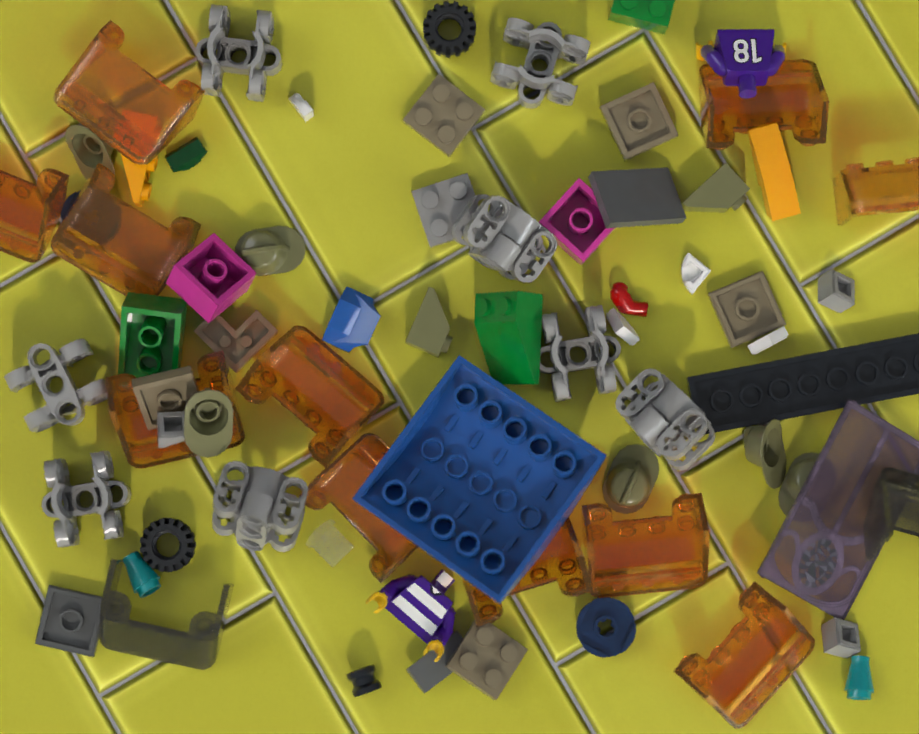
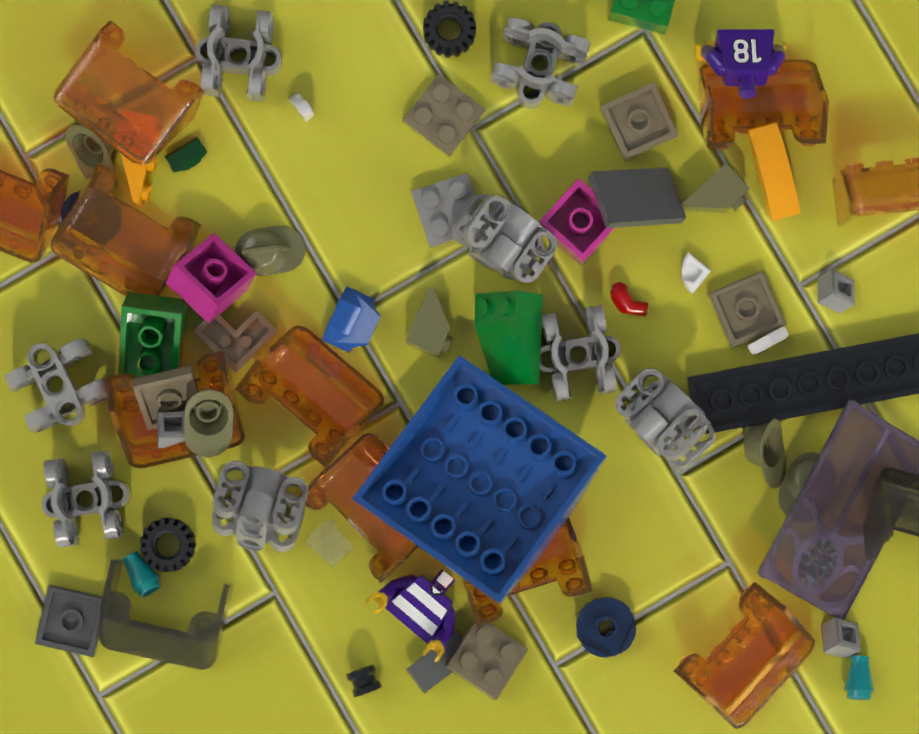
clear orange windscreen [582,493,710,598] -> none
olive piece [602,444,659,514] -> none
white tile [606,308,641,346] -> none

